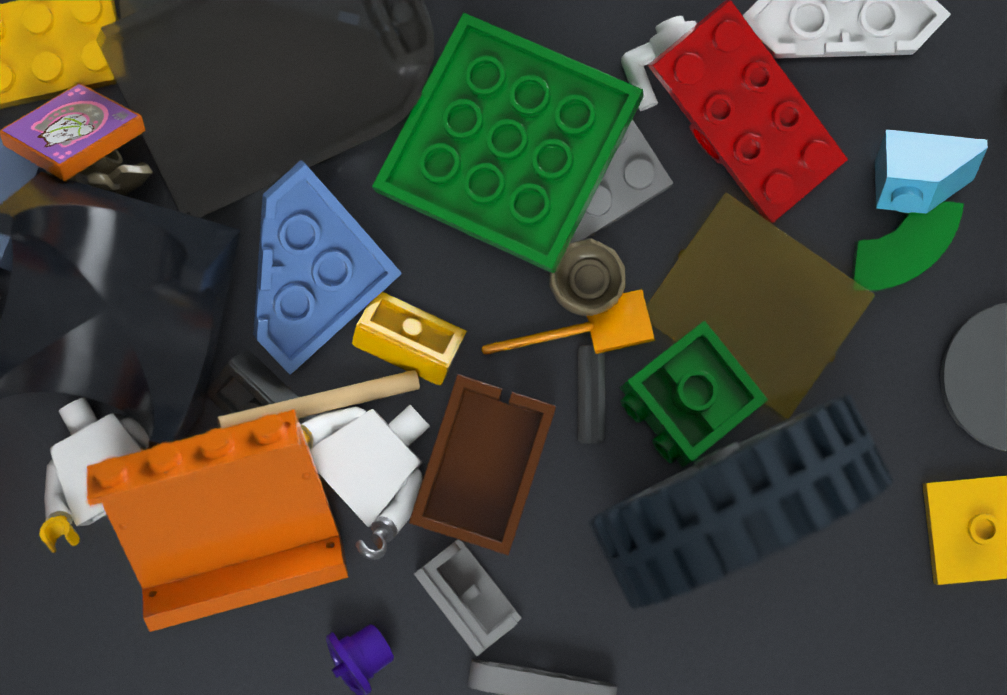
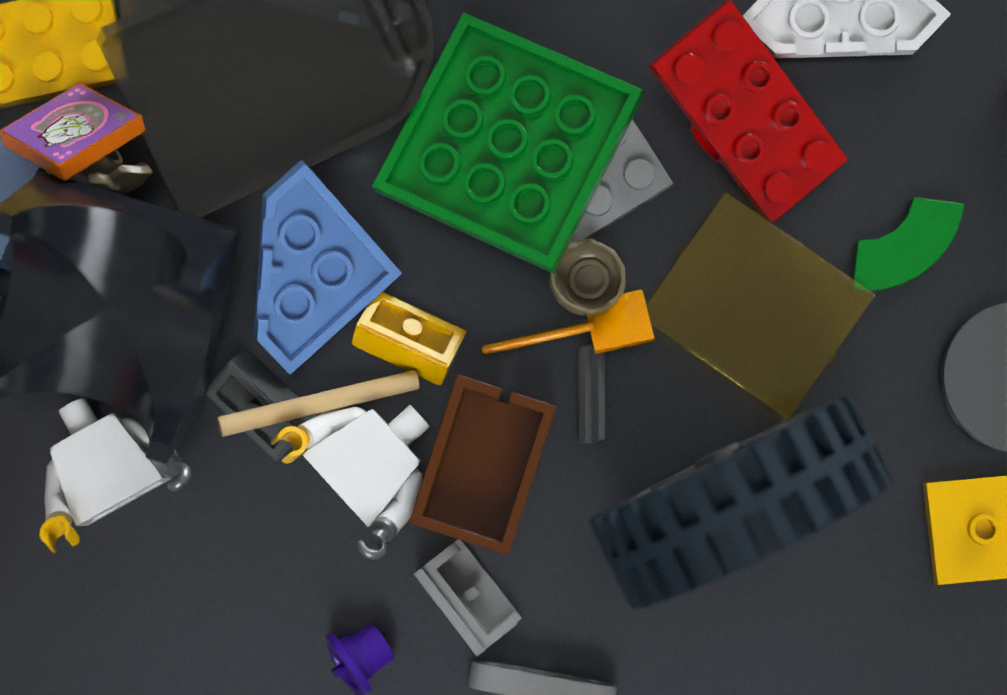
orange panel [87,409,349,632] -> none
green plate [619,320,768,467] -> none
white plate [621,16,697,111] -> none
medium azure slope [875,130,988,214] -> none

